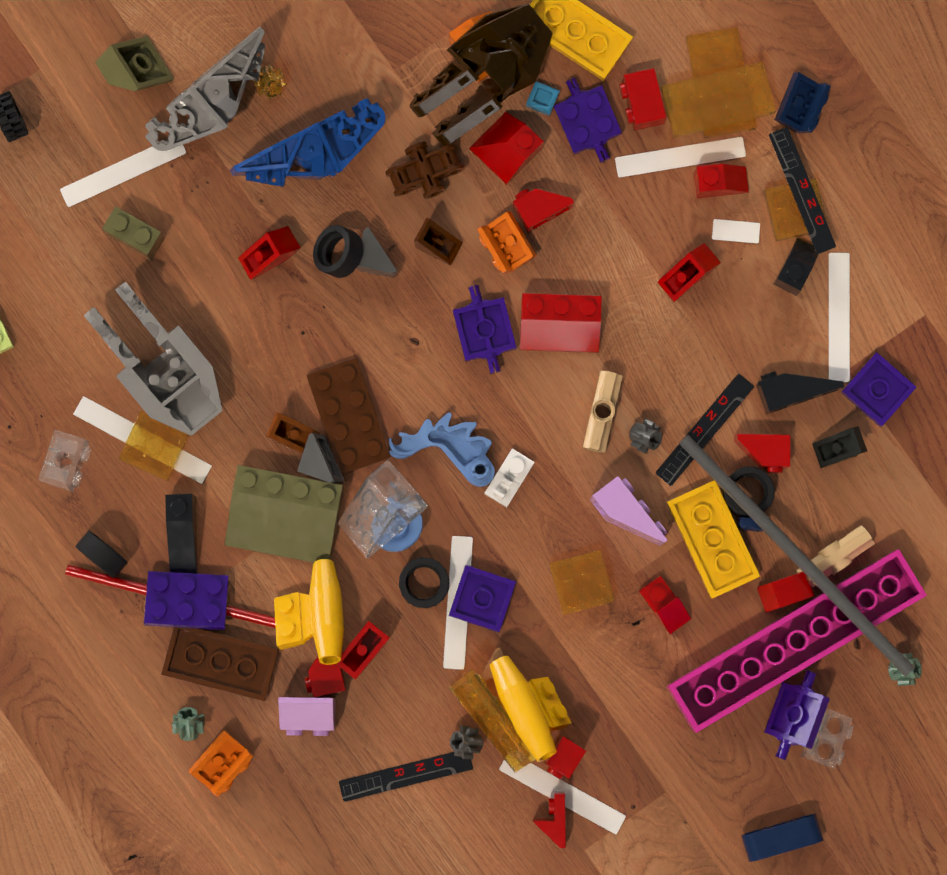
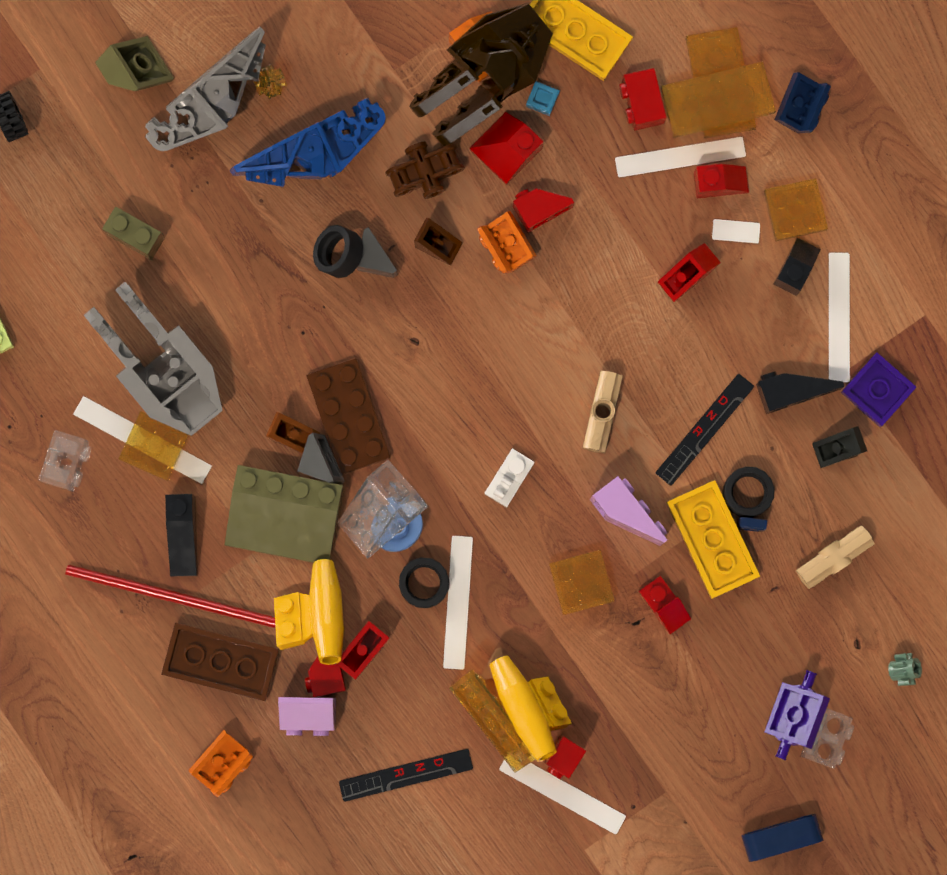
white sticker [60,140,186,207] -> none
black tyre [75,531,128,578] -> none
dark purple plate [144,571,229,630] -> none
sand green gear [172,707,205,741] -> none
red slope [238,226,301,280] -> none
medium blue animal [389,413,495,487] -> none
dark purple plate [448,565,516,633] -> none
dark grey gear [450,725,483,760] -> none
dark purple plate [453,285,517,374] -> none
red slope [520,293,602,353] -> none
red slope [533,791,566,848] -> none
dark purple plate [554,78,622,163] -> none
dark grey gear [629,419,662,454] -> none
dark pink brick [666,549,927,733] -> none
dark grey piece [679,435,915,677] -> none
red slope [734,434,790,474] -> none
red slope [757,572,815,613] -> none
black sticker [769,127,836,254] -> none

